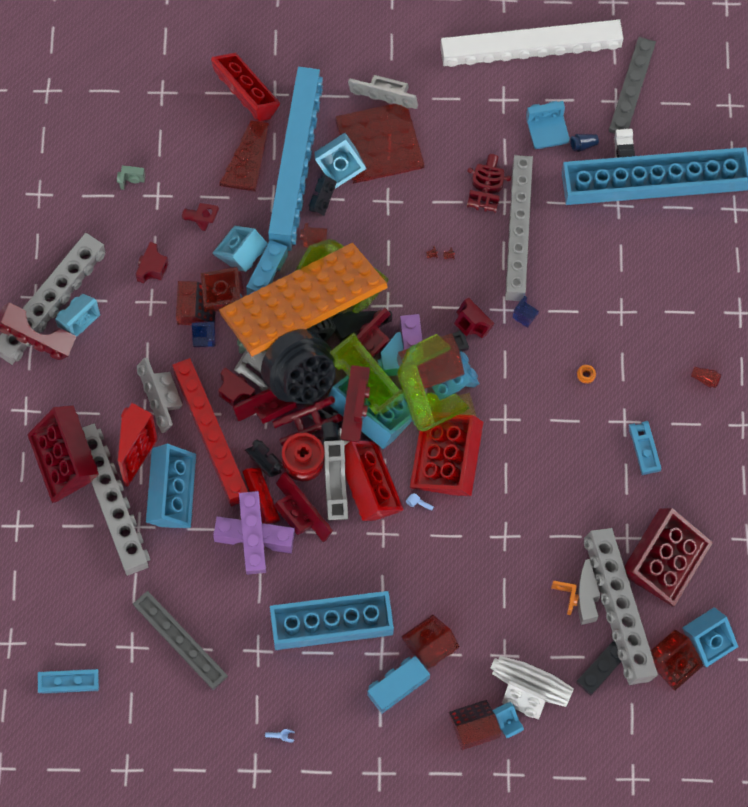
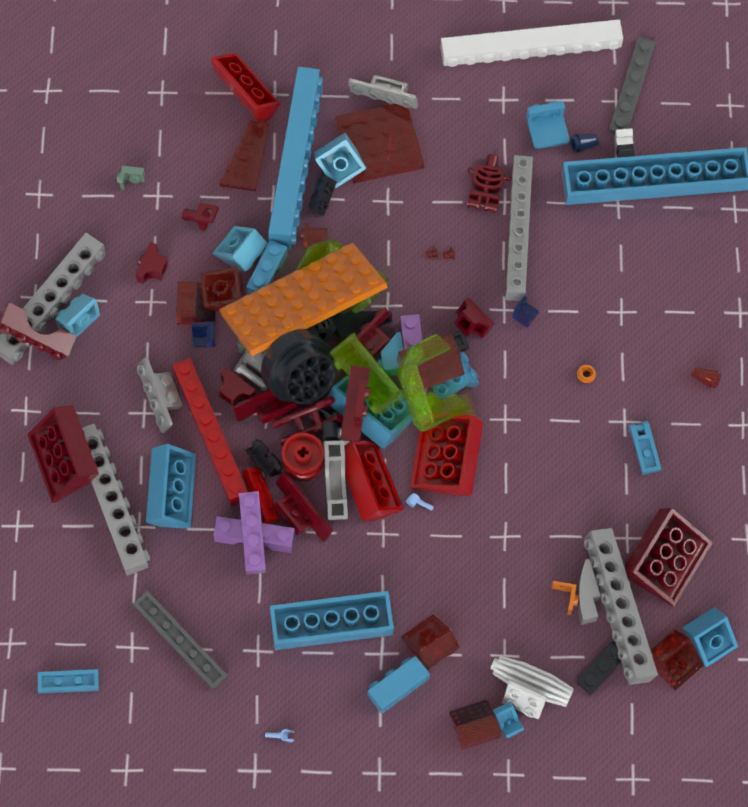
red slope [118,403,158,487] -> none

